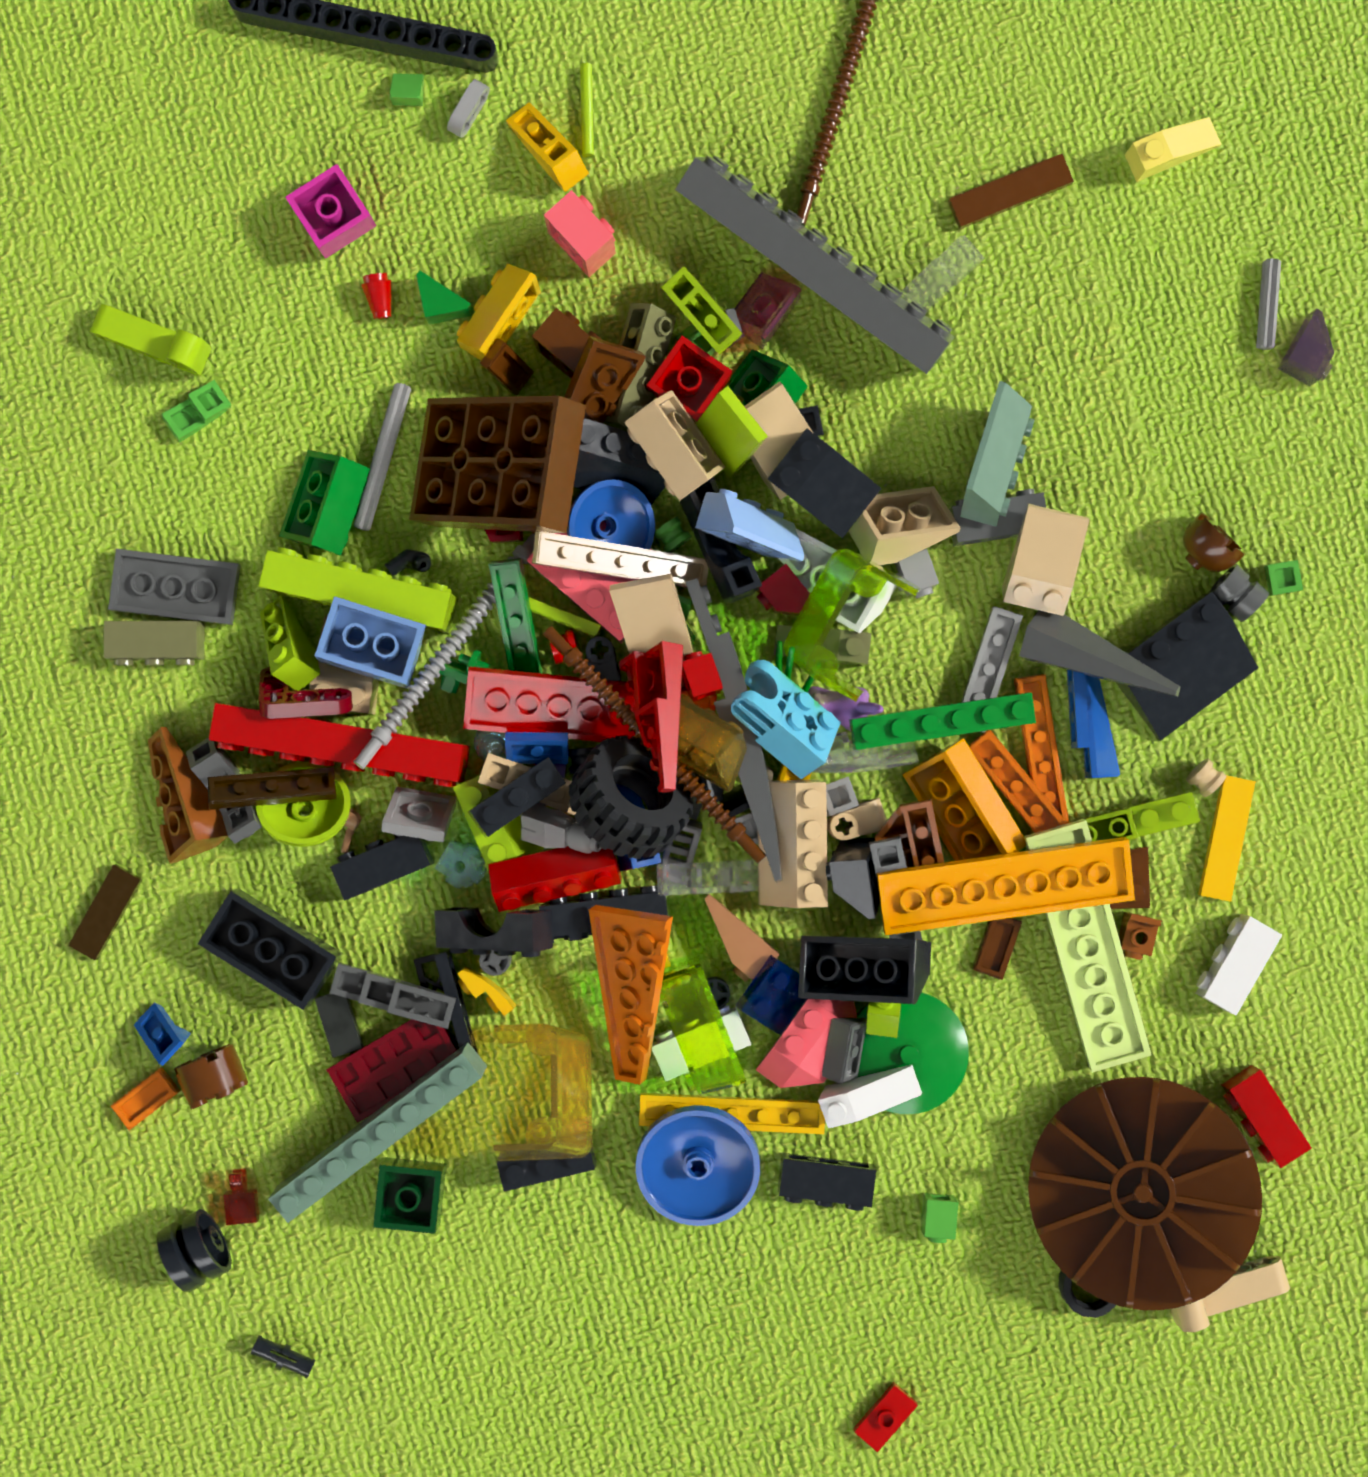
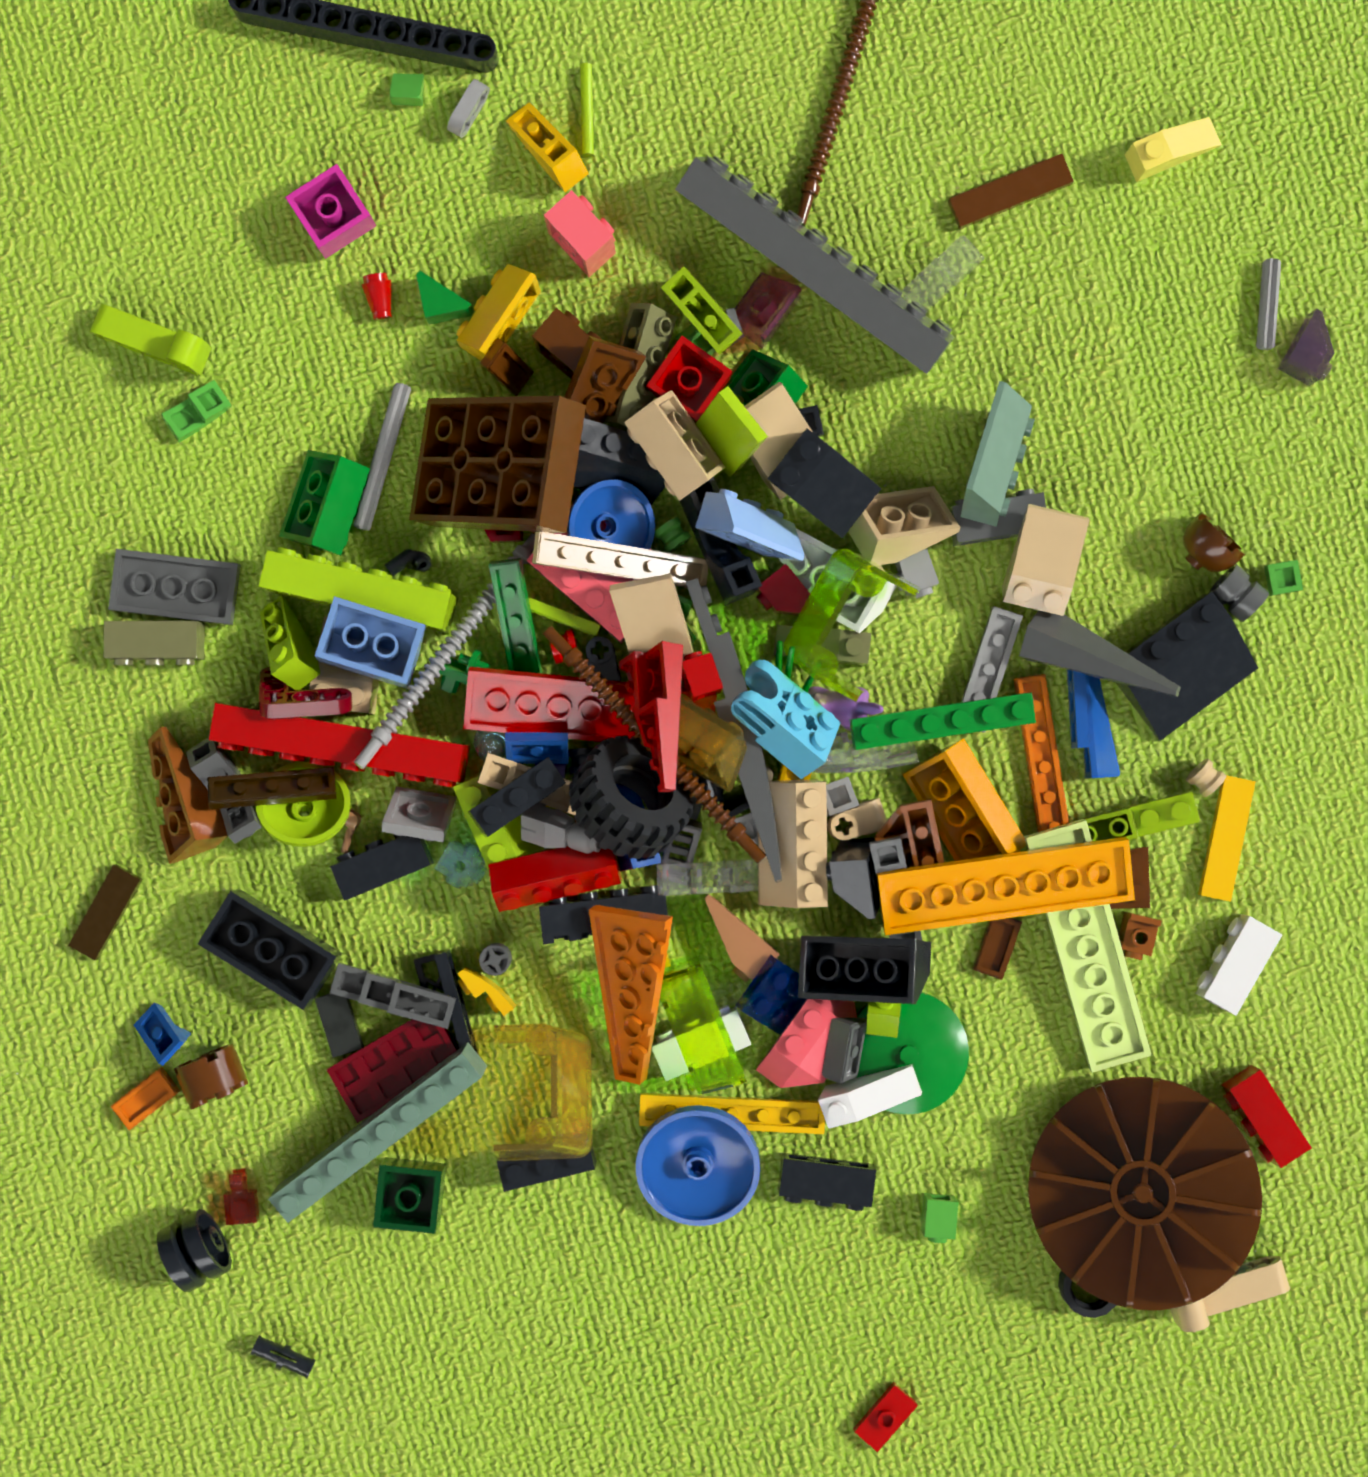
black arch [434,907,553,957] -> none
black wheel [699,976,730,1010] -> none
orange tile [968,730,1067,833] -> none

